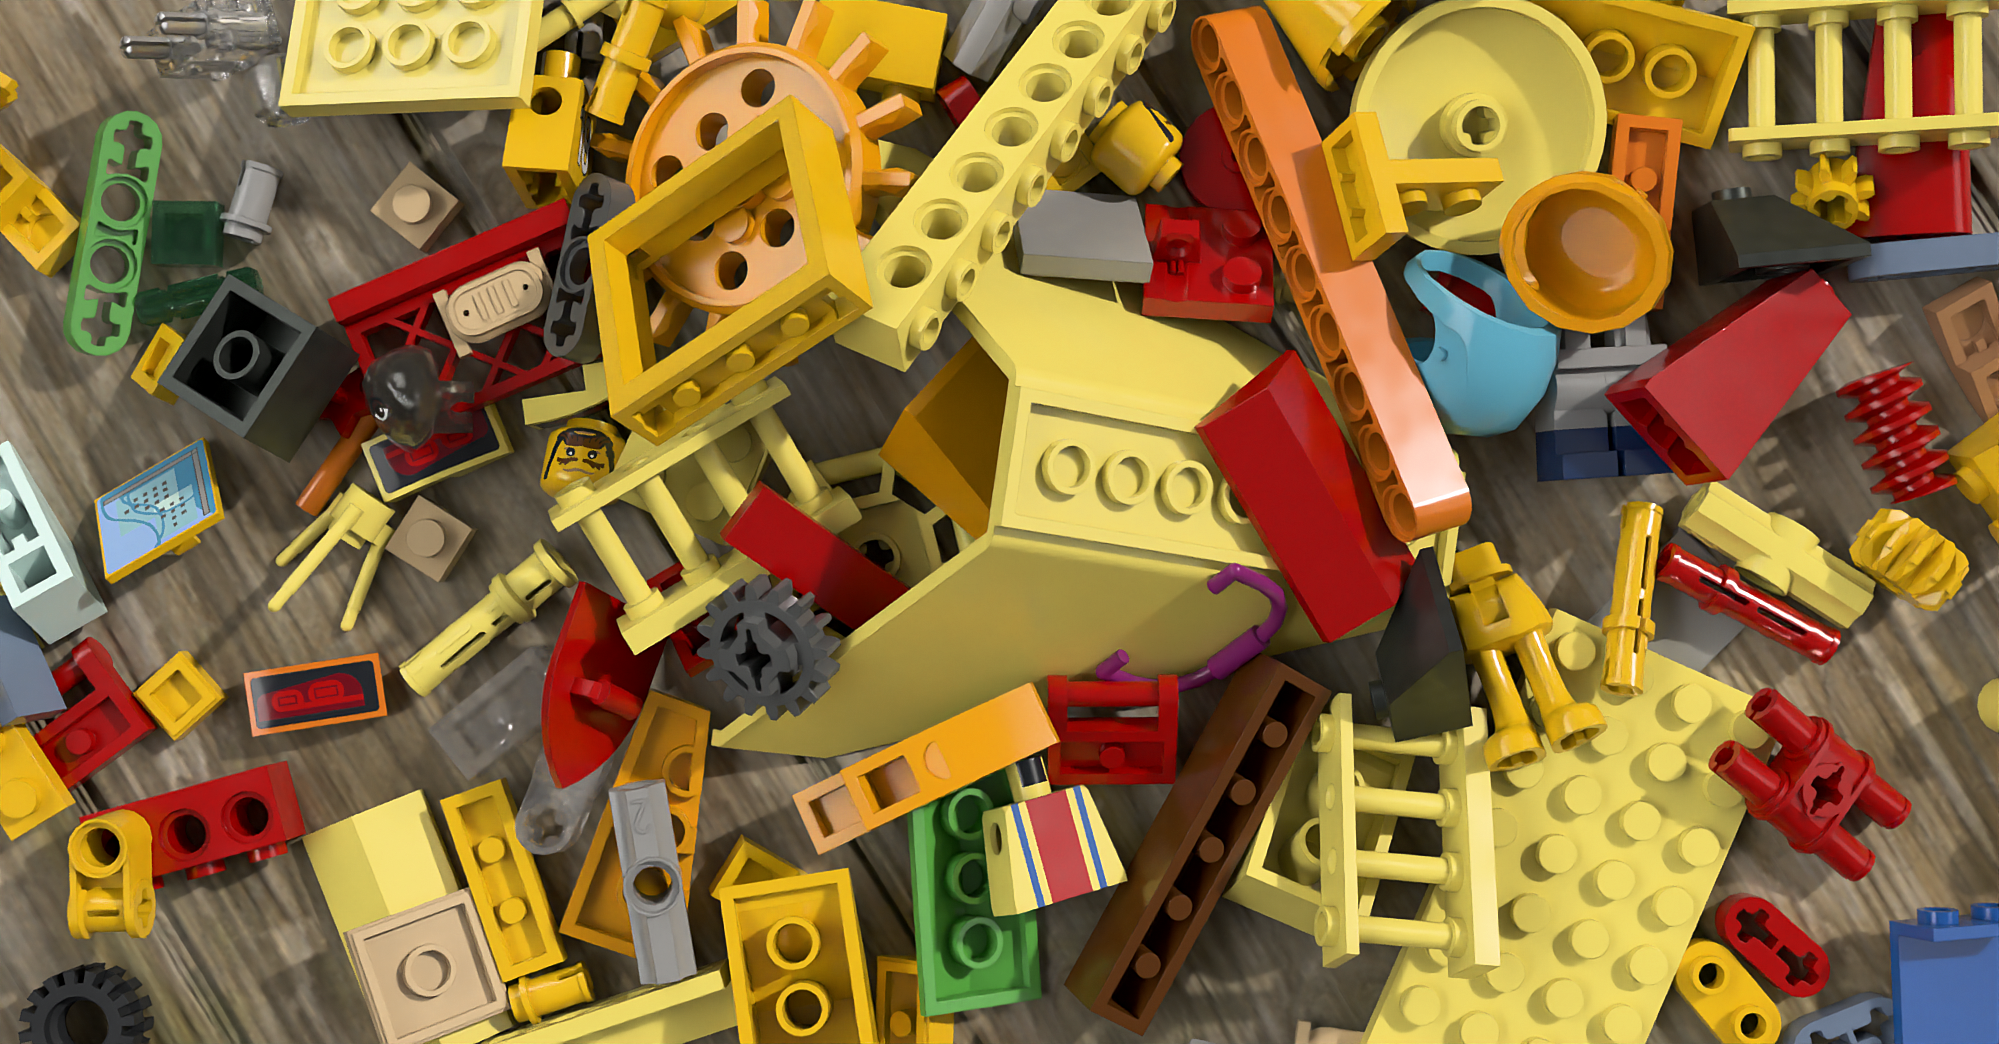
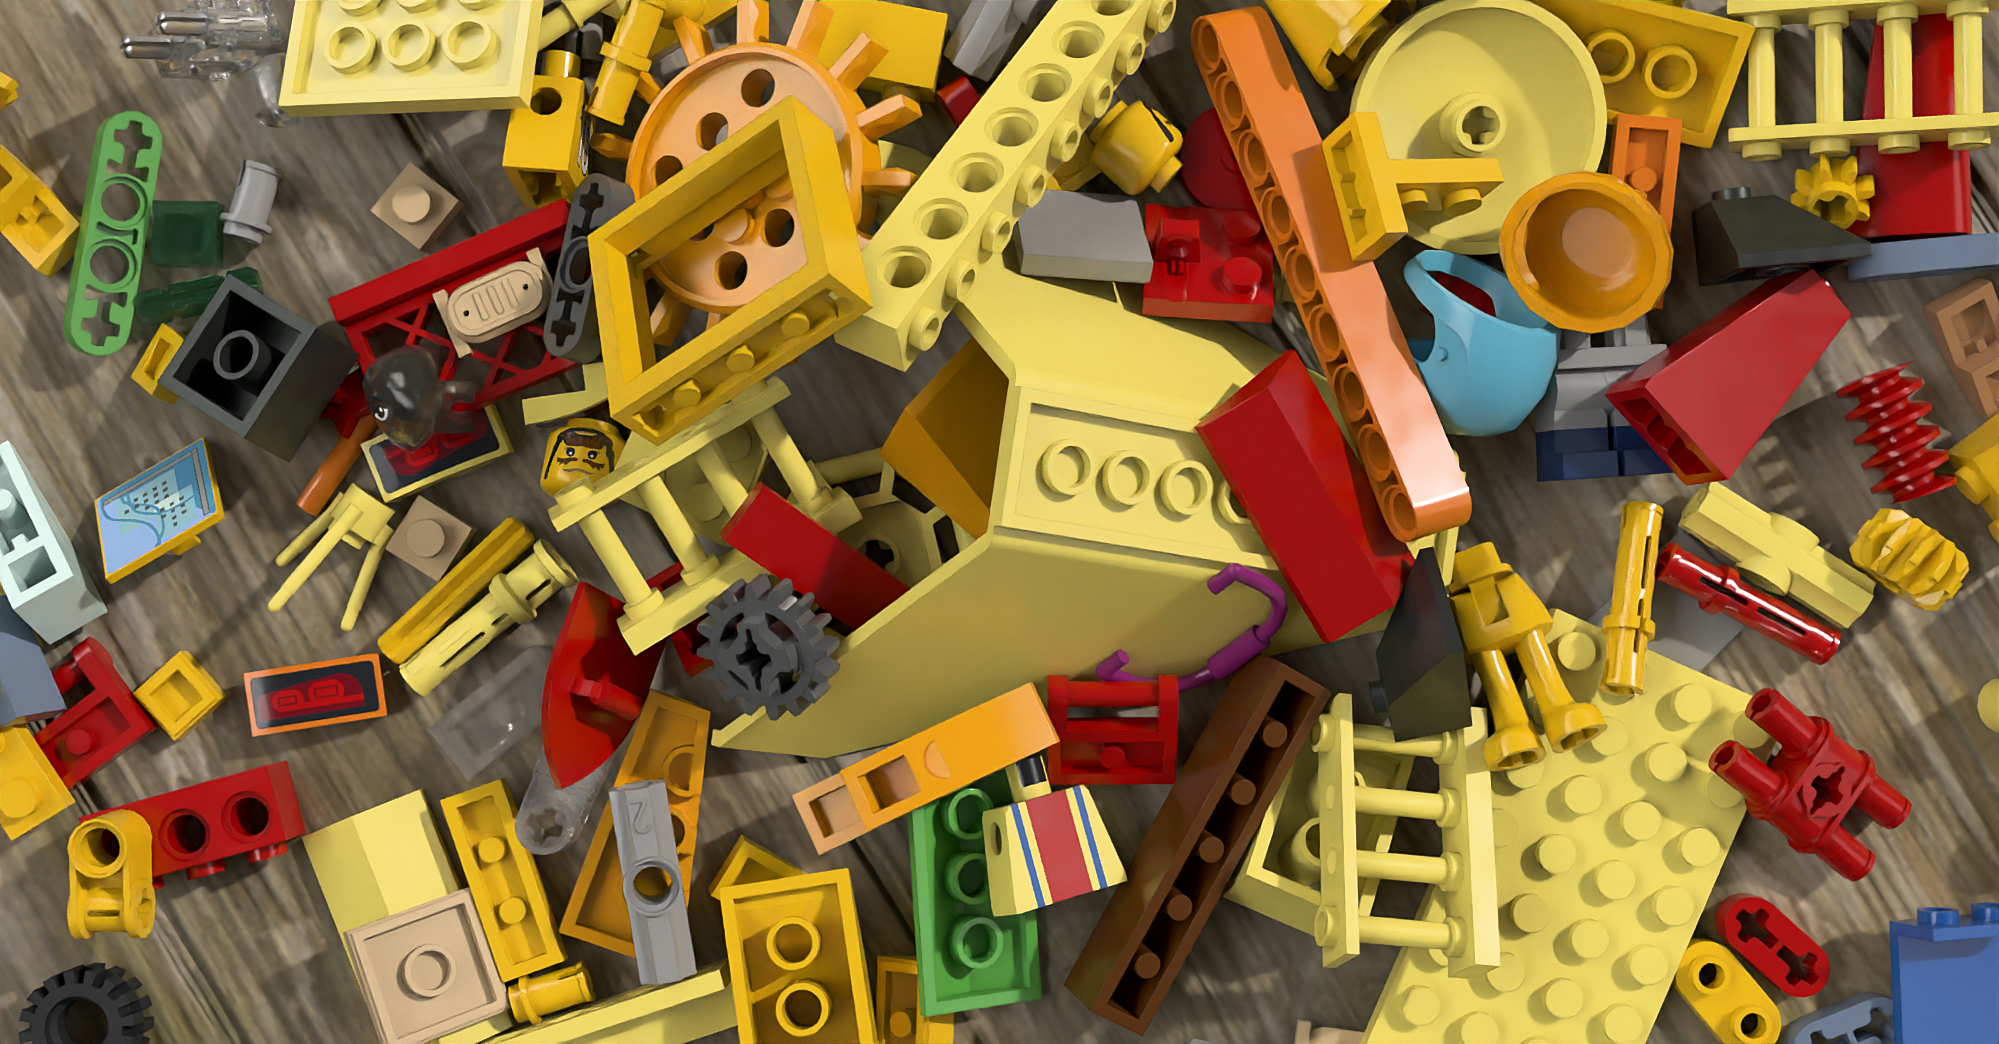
none -> yellow axle [377,517,535,664]

